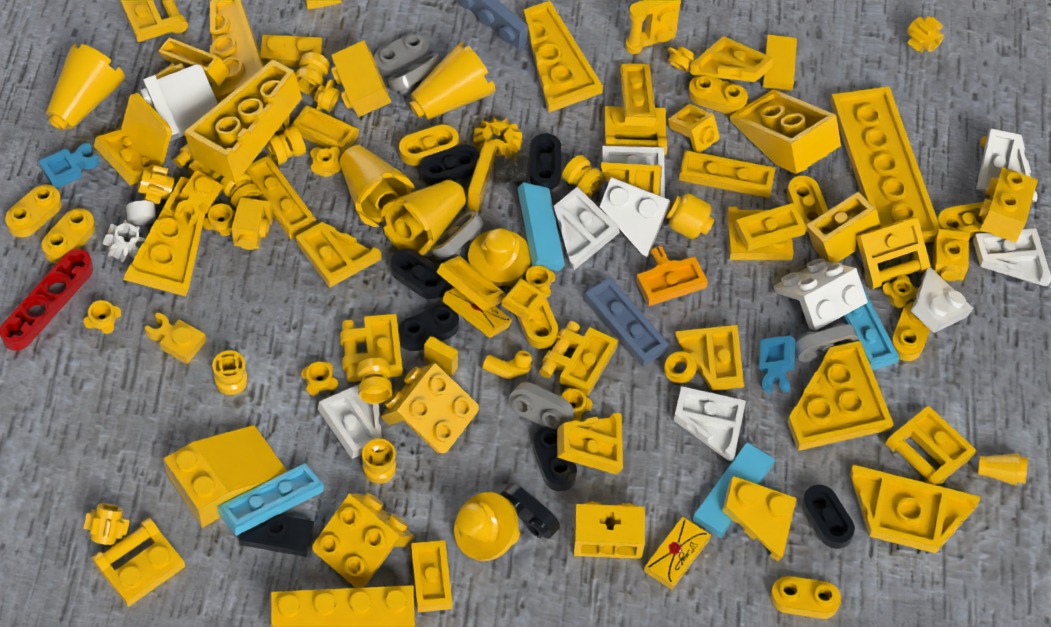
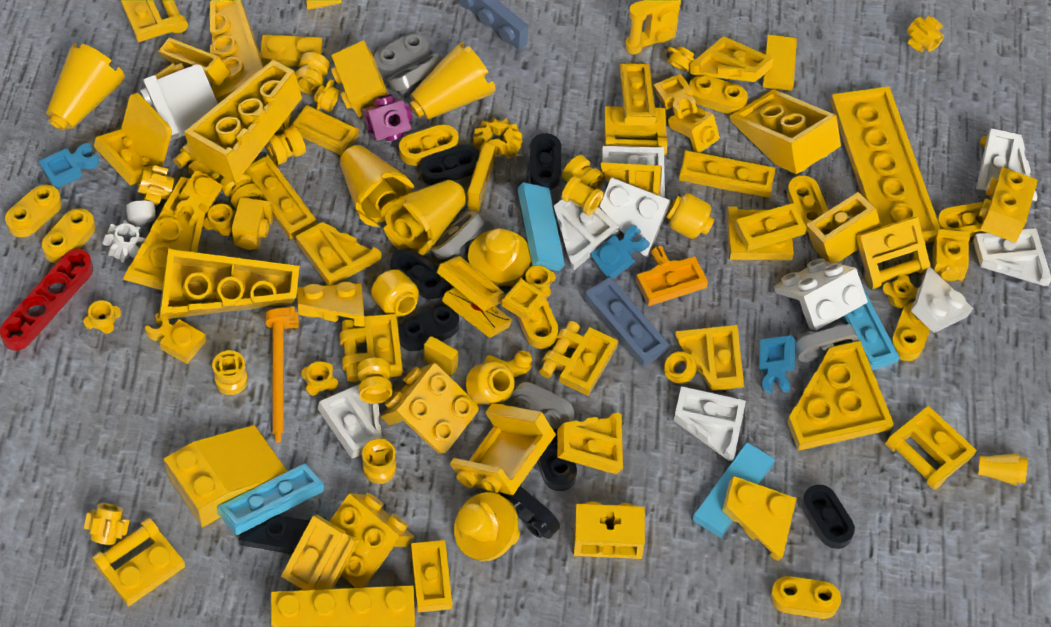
yellow plate [310,147,341,177] -> none
yellow wing [523,0,603,113] -> none
yellow plate [561,388,593,422] -> none
yellow tile [644,517,711,590] -> none
yellow wing [850,465,980,554] -> none
none -> yellow wedge [158,249,300,320]
none -> light orange piece [265,306,299,443]
none -> yellow plate [281,515,359,590]
none -> yellow wing [297,282,365,327]
none -> magenta brick [361,95,412,141]
none -> yellow head [371,270,419,317]
none -> yellow panel [450,403,556,495]
none -> yellow head [466,361,515,406]
none -> yellow bush [561,176,603,216]
none -> dark azure plate [590,225,650,279]
none -> yellow plate [653,74,697,119]

